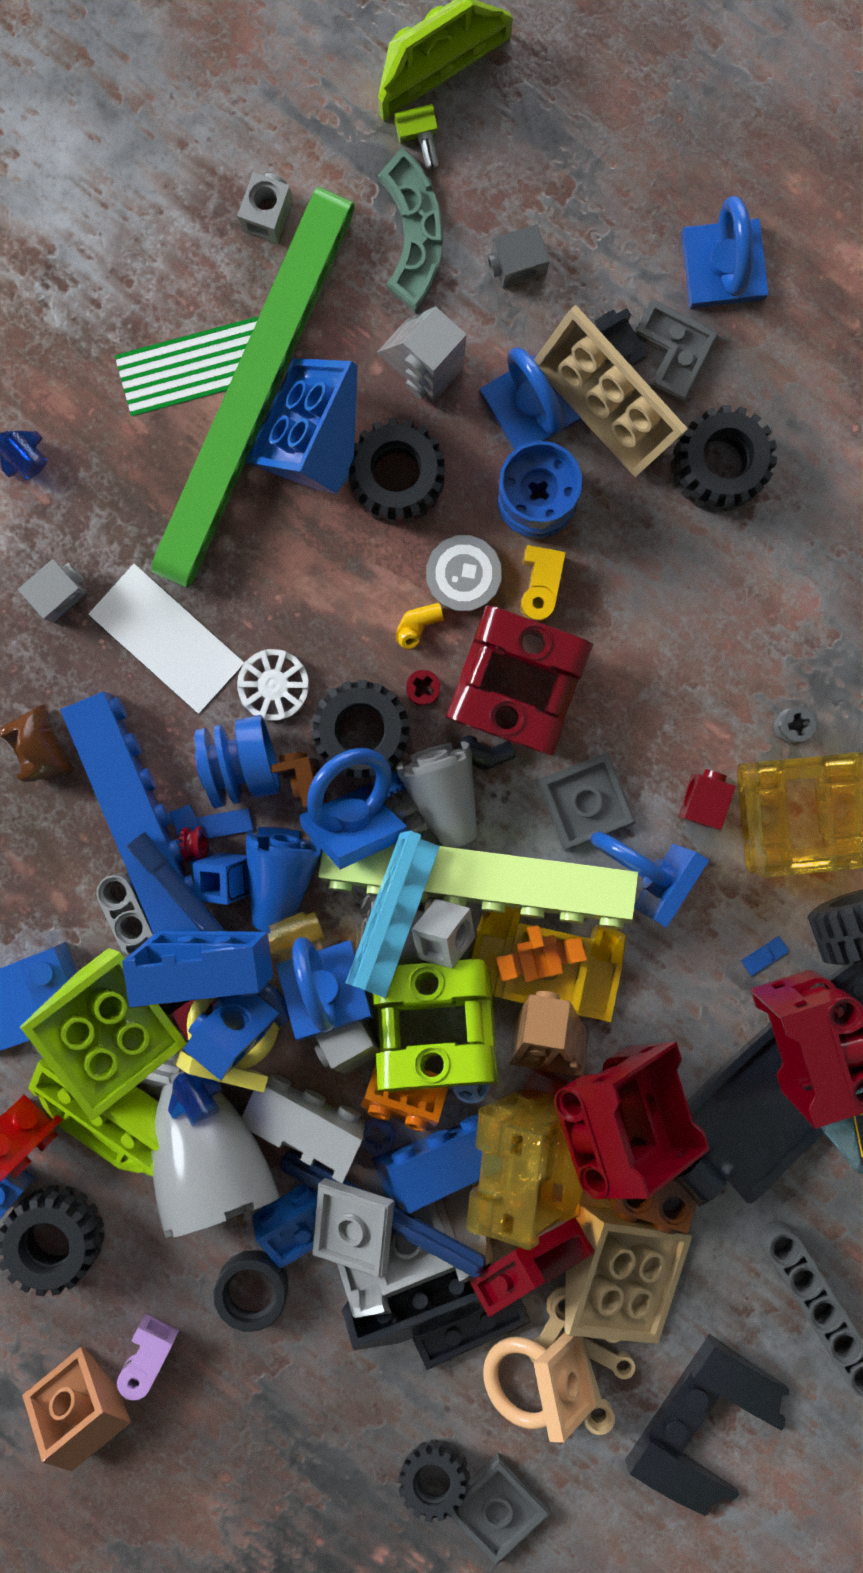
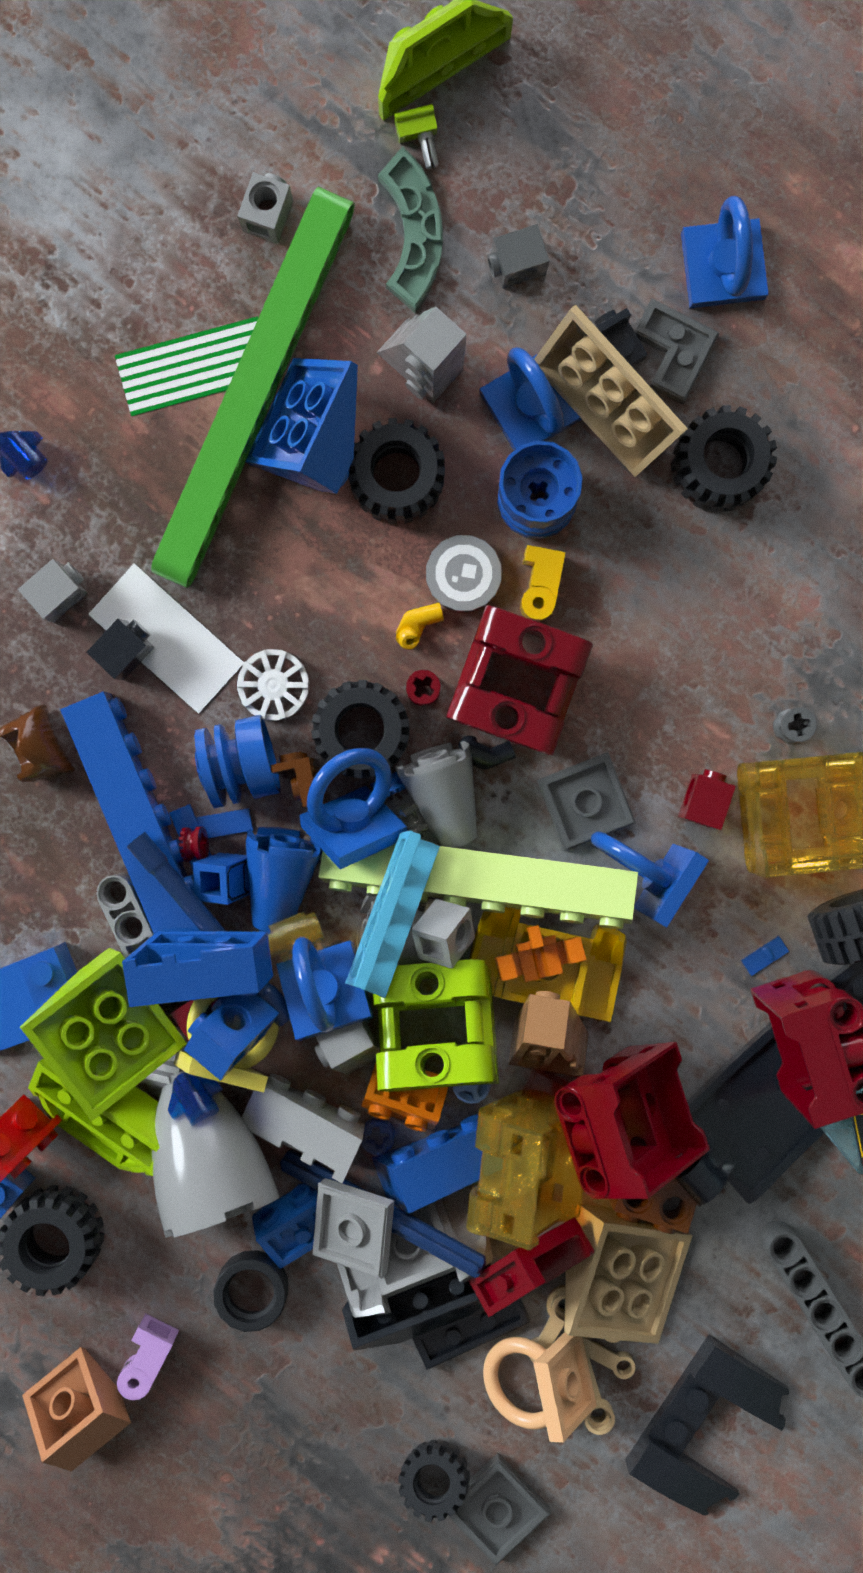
none -> black brick [86,618,155,680]

